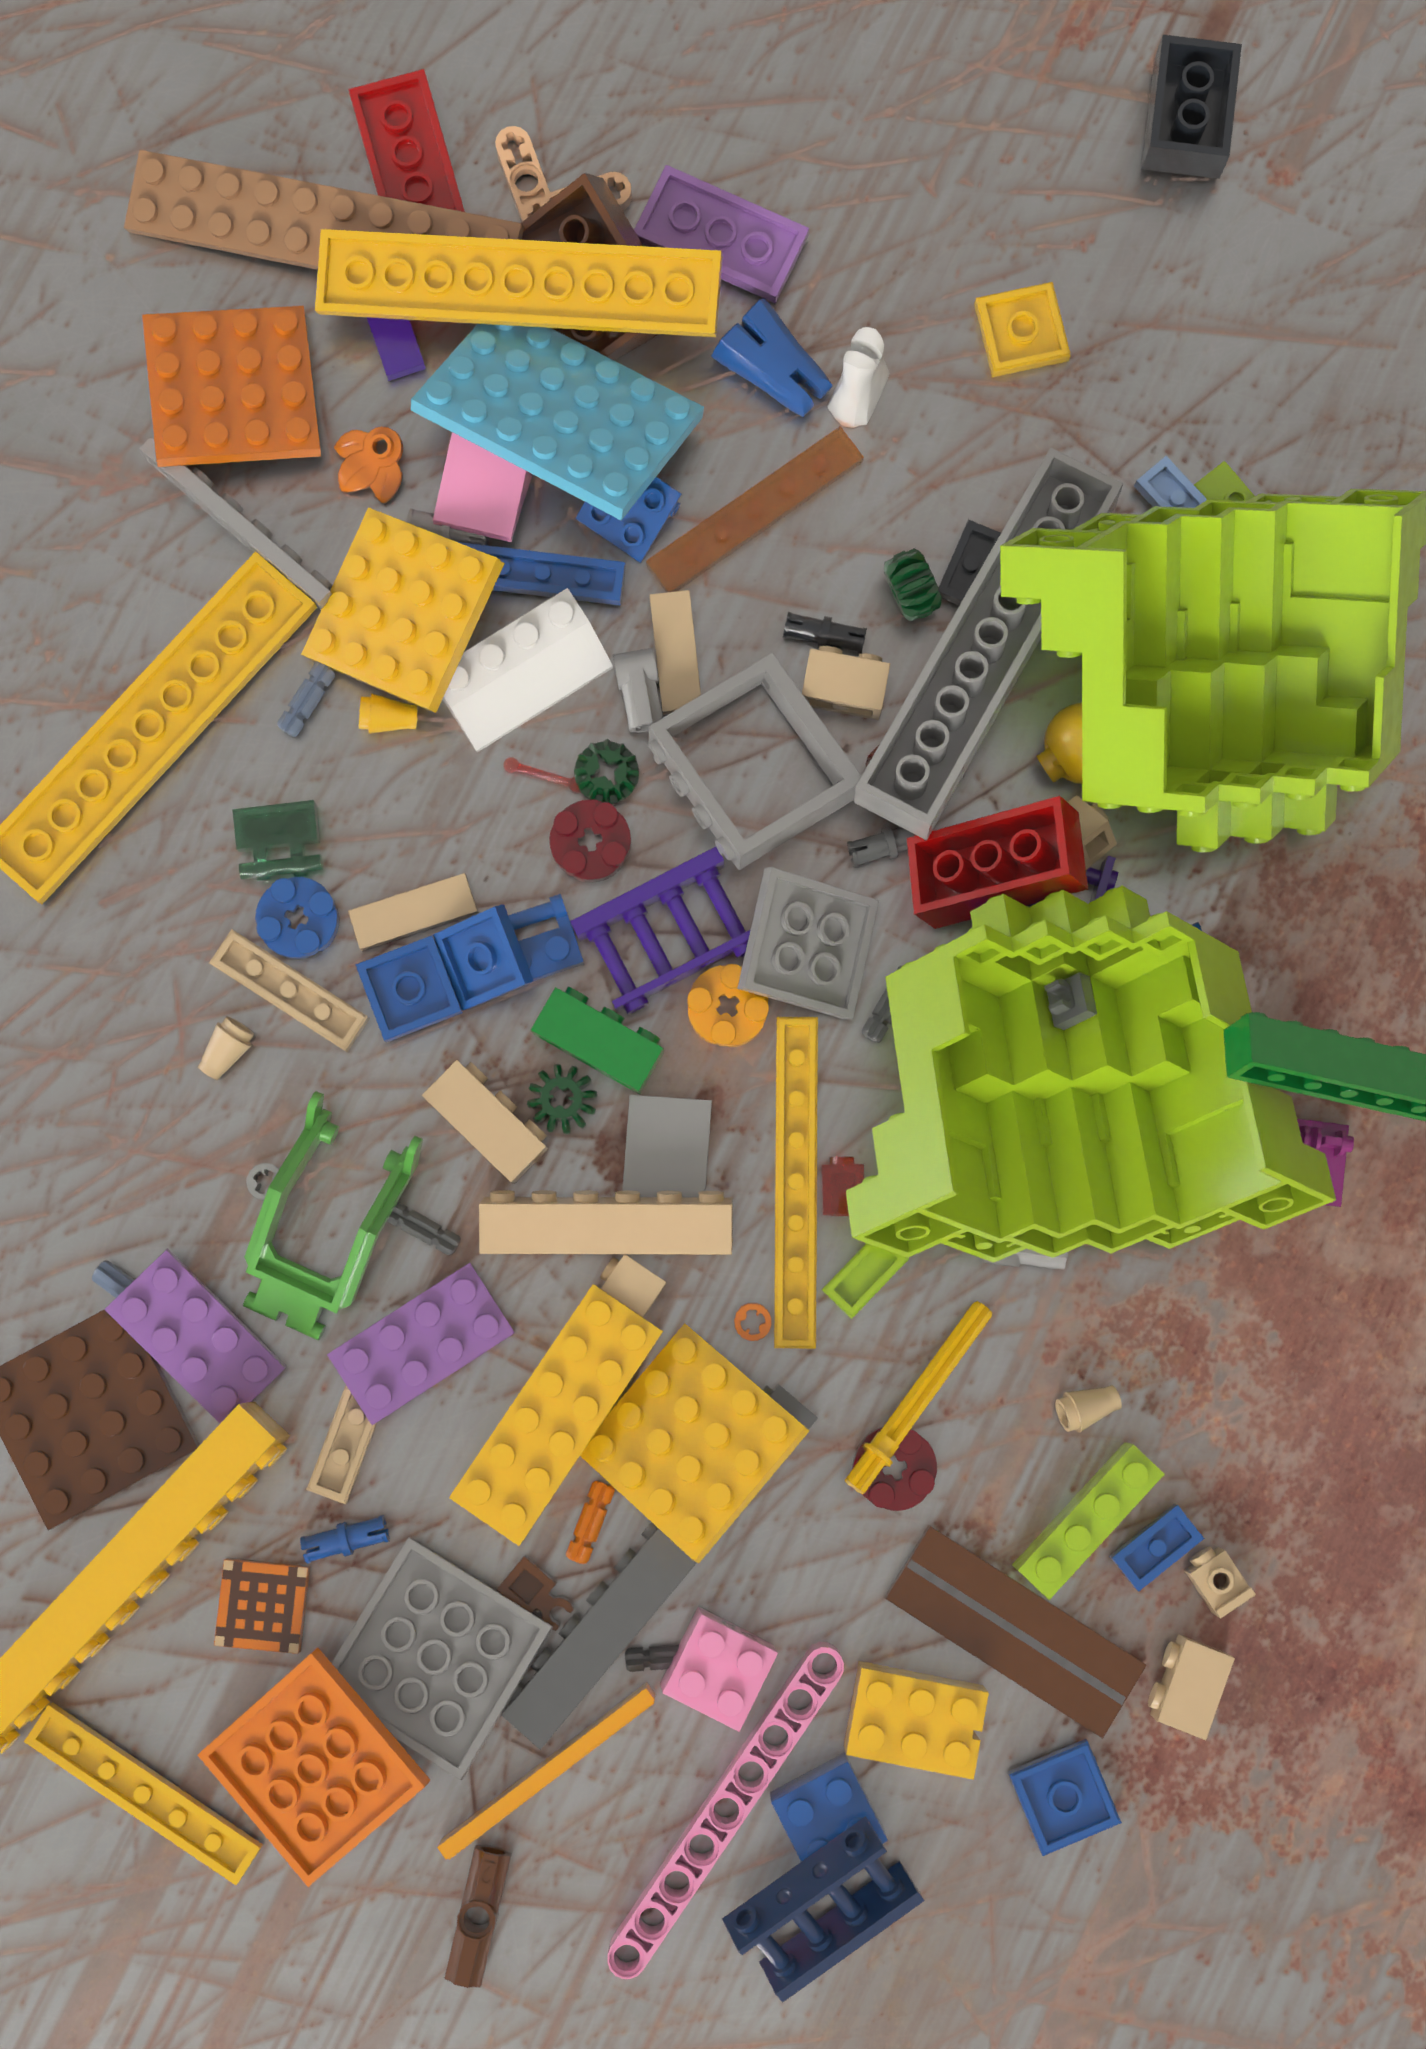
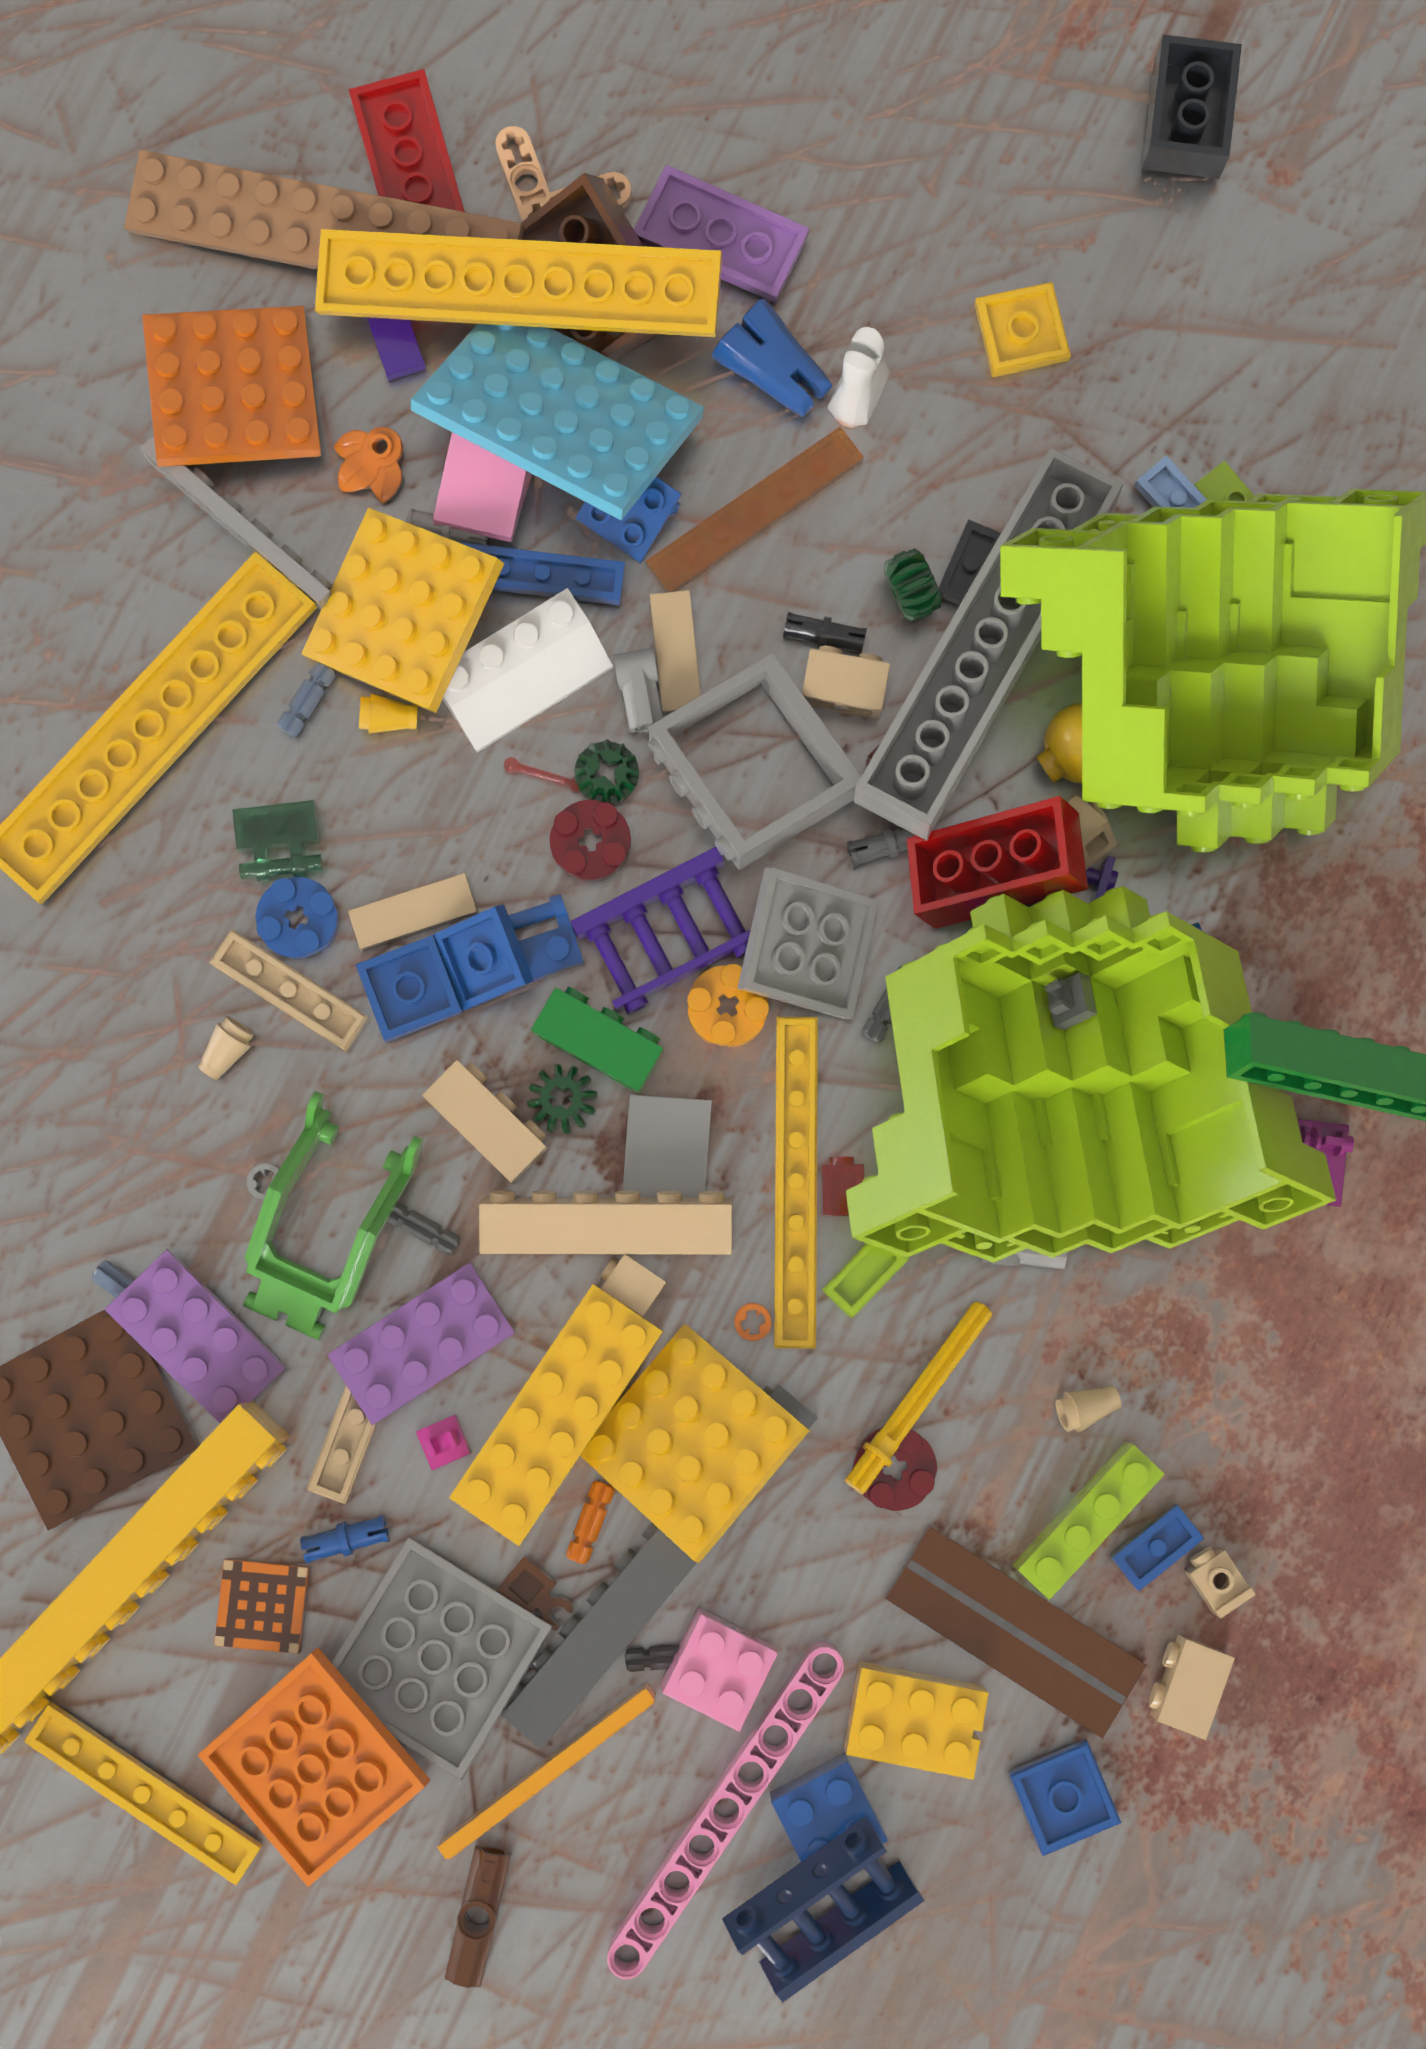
none -> dark pink tile [416,1414,472,1470]

